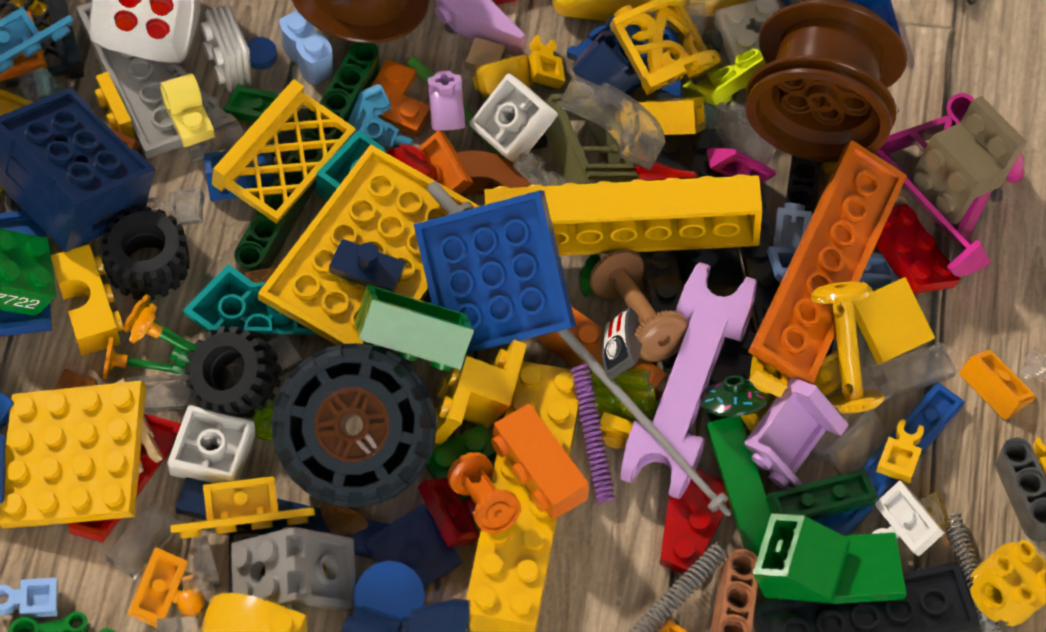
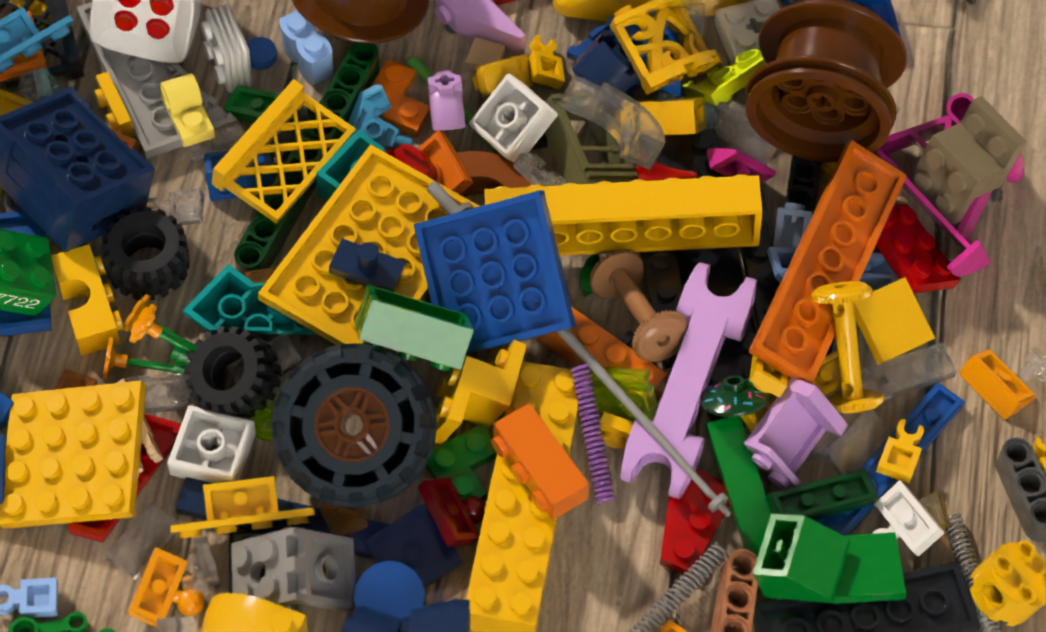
orange hose [447,452,521,534] -> none
slope [601,307,643,380] -> none
dark grey piece [702,29,723,52] -> none

